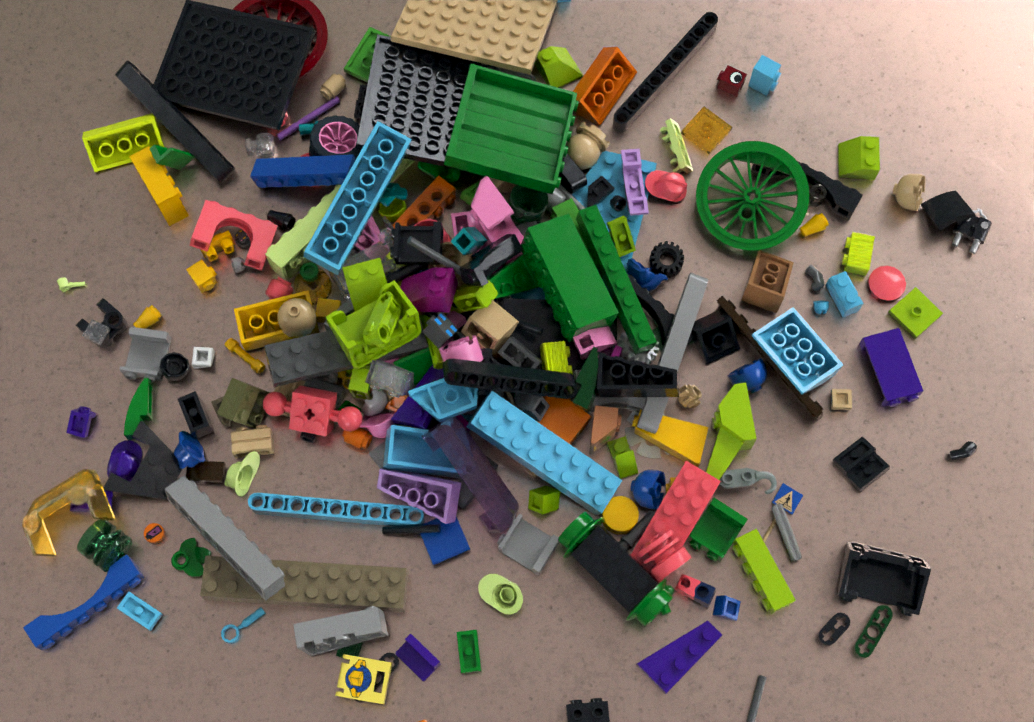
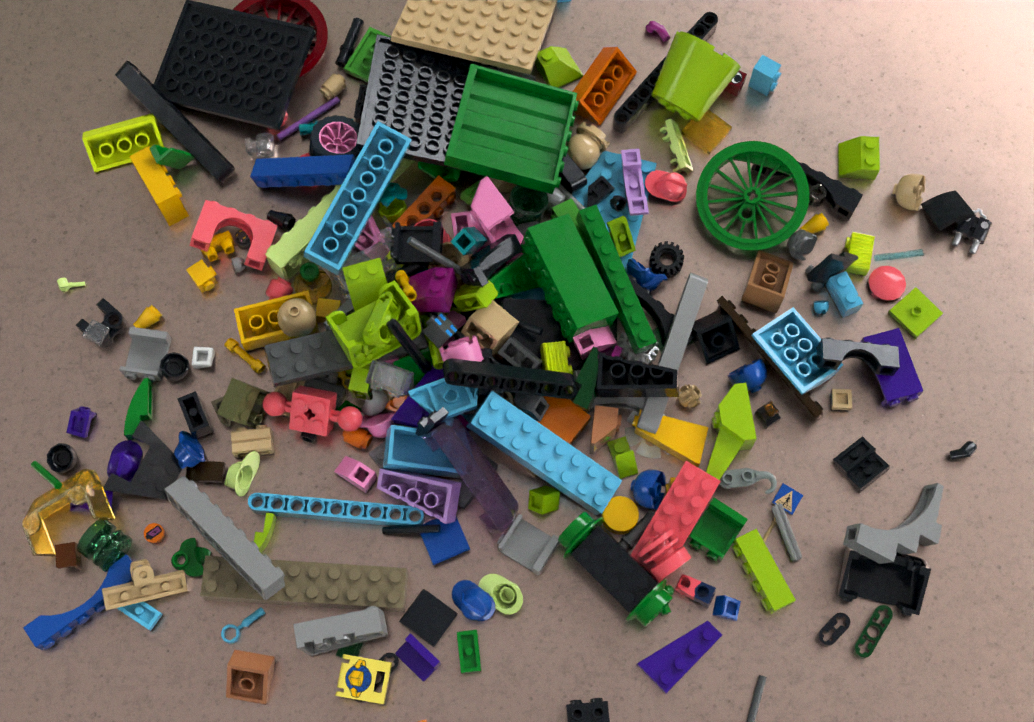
none -> green bar [31,461,62,489]
none -> black hair [47,443,77,473]
none -> reddish brown panel [55,542,82,569]
none -> tan plate [102,559,188,611]
none -> nougat slope [226,650,275,704]
none -> lime slope [254,513,277,554]
none -> bright pink slope [334,456,377,493]
none -> black pin [335,17,364,68]
none -> black axle [387,319,432,374]
none -> yellow bar [395,270,417,301]
none -> black slope [399,589,458,647]
none -> black slope [415,407,449,436]
none -> blue piece [452,580,495,621]
none -> magenta arm [645,21,670,42]
none -> lime cone [651,31,741,122]
none -> black piece [755,401,781,429]
none -> dark grey hair [788,229,817,260]
none -> black slope [806,251,858,283]
none -> arch [816,337,900,376]
none -> light grey arch [843,483,944,564]
none -> clear light blue piece [874,249,925,261]

